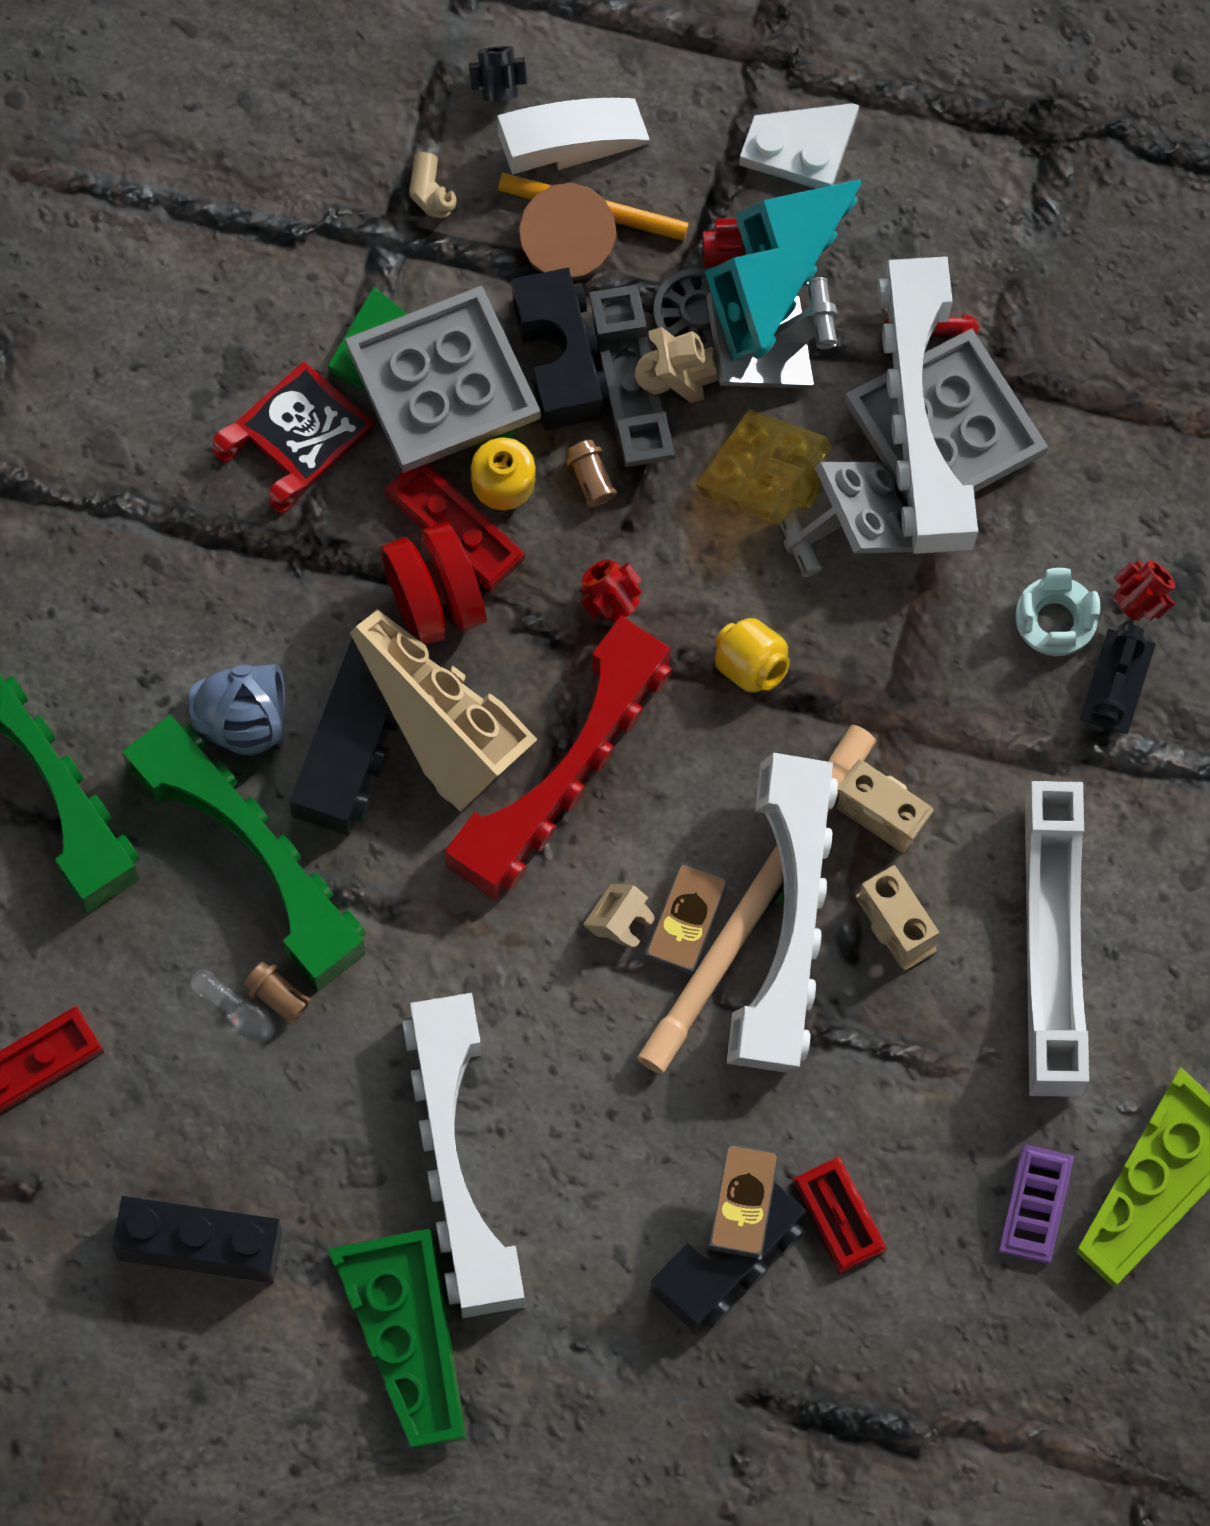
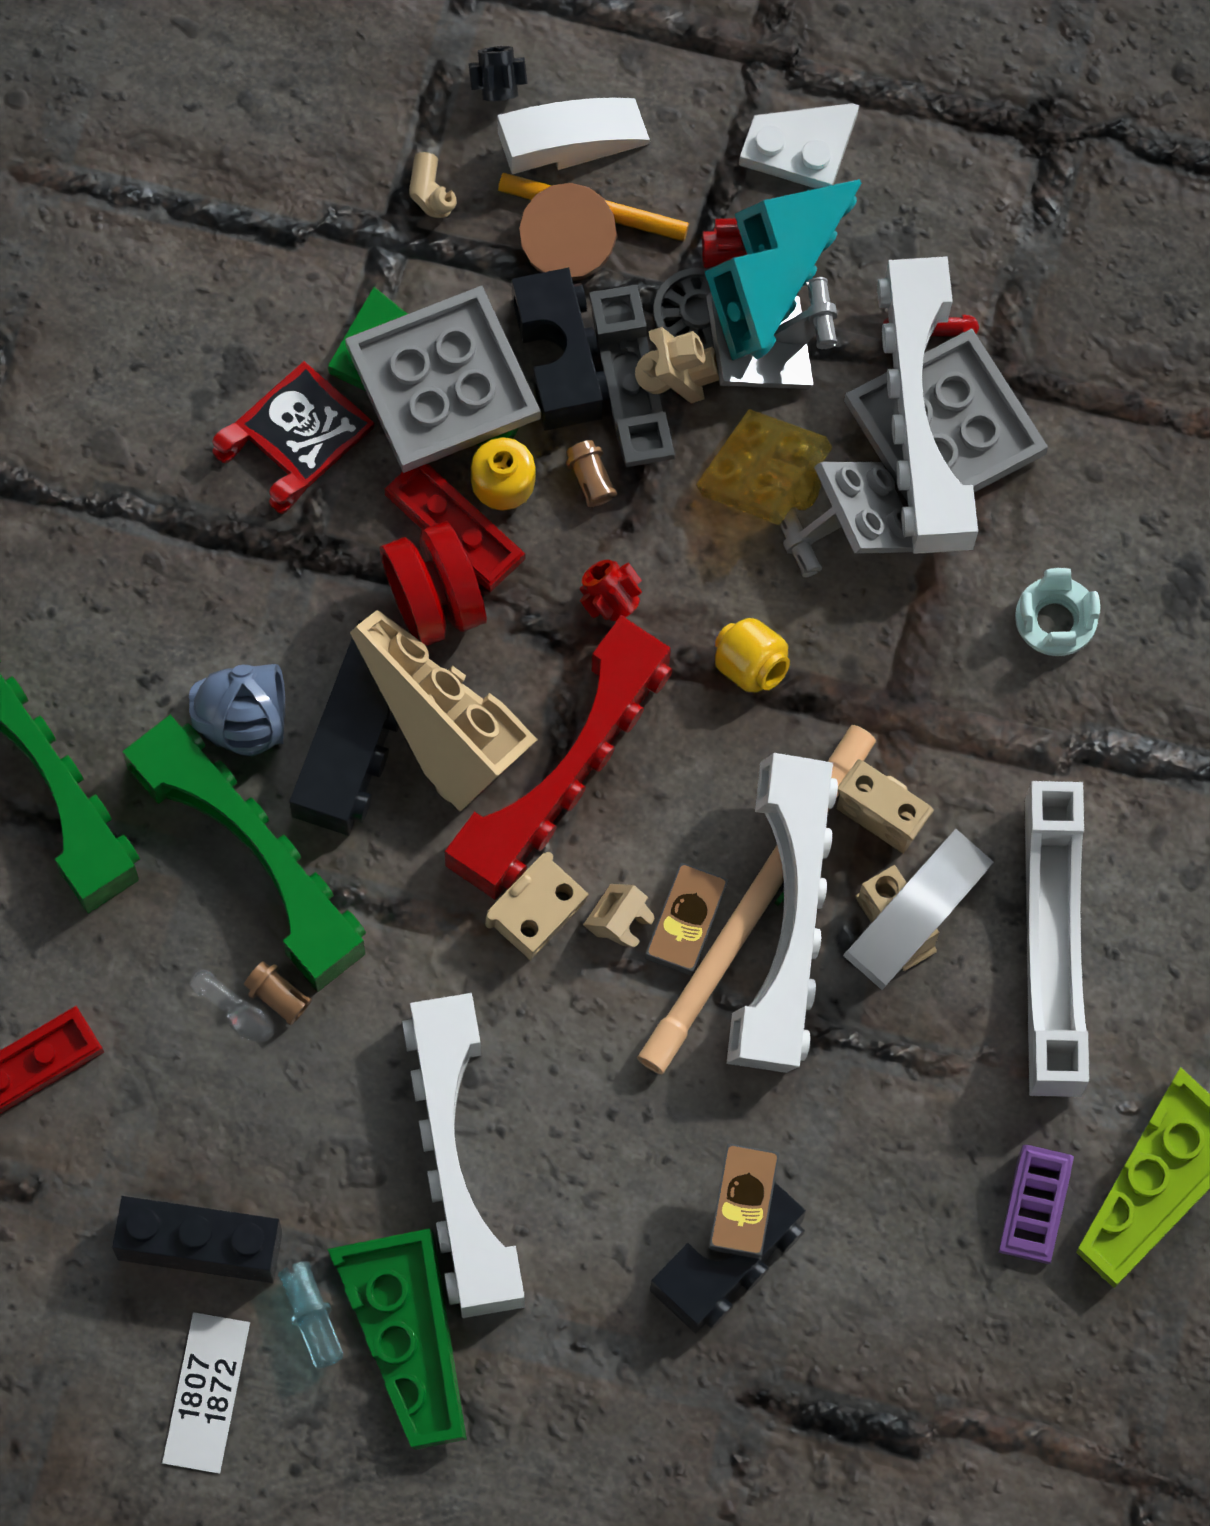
red tile [792,1156,887,1275] -> none
black hinge [1080,624,1156,735] -> none
red gear [1113,560,1175,621] -> none
none -> white sticker [162,1312,250,1474]
none -> clear light blue axle [278,1261,343,1368]
none -> tan piece [485,852,589,961]
none -> light grey slope [843,829,994,990]

